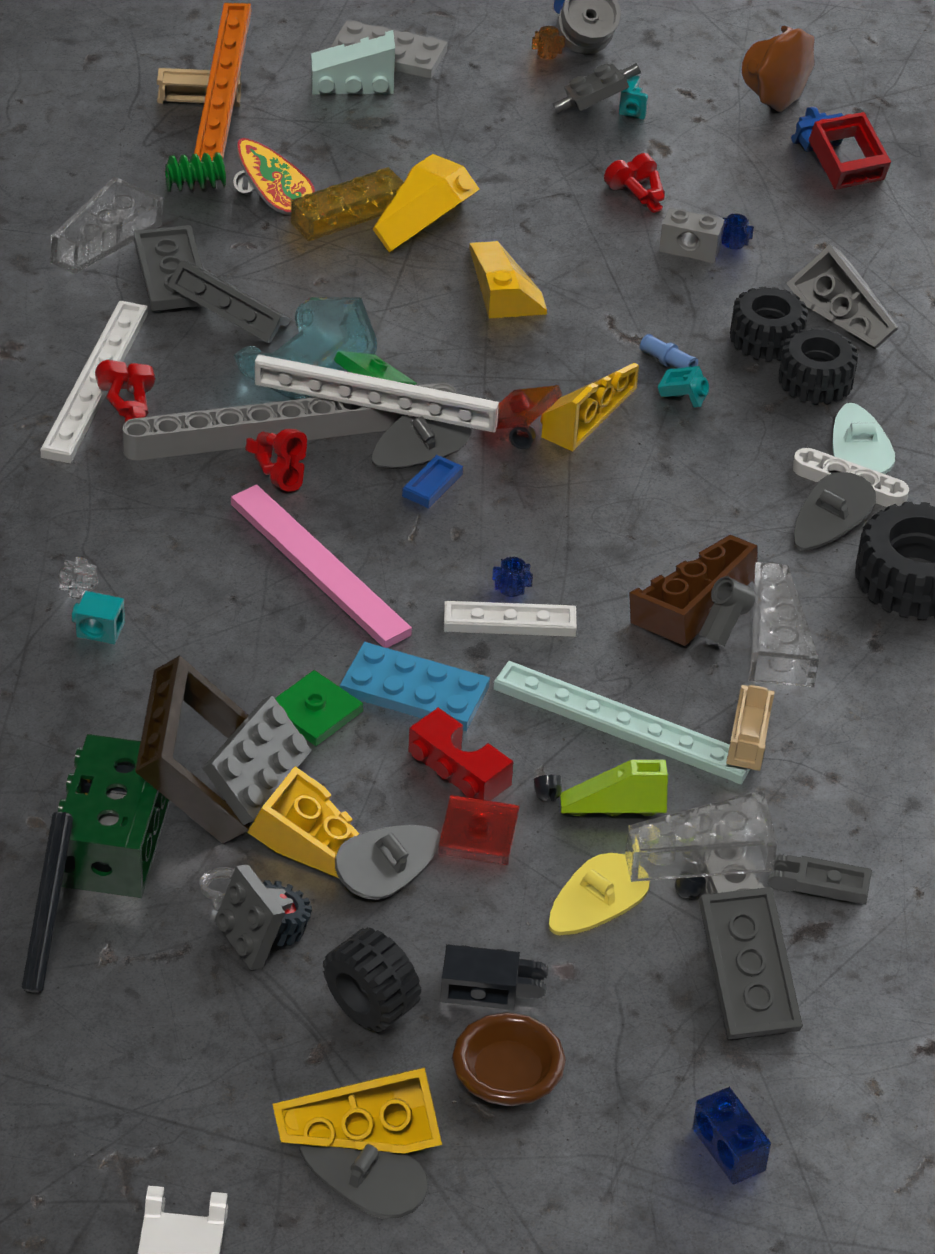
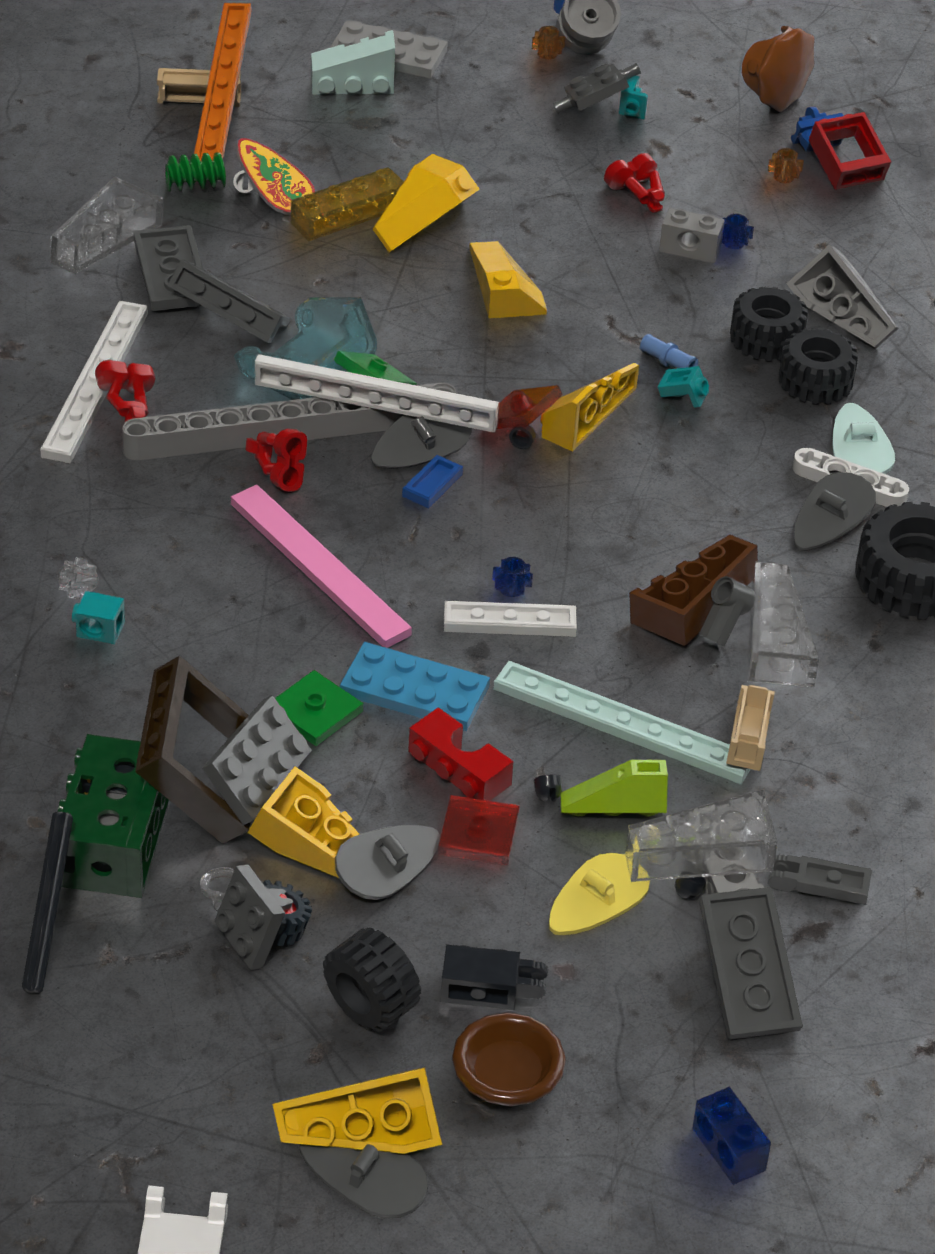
none -> clear orange gear [768,148,804,183]

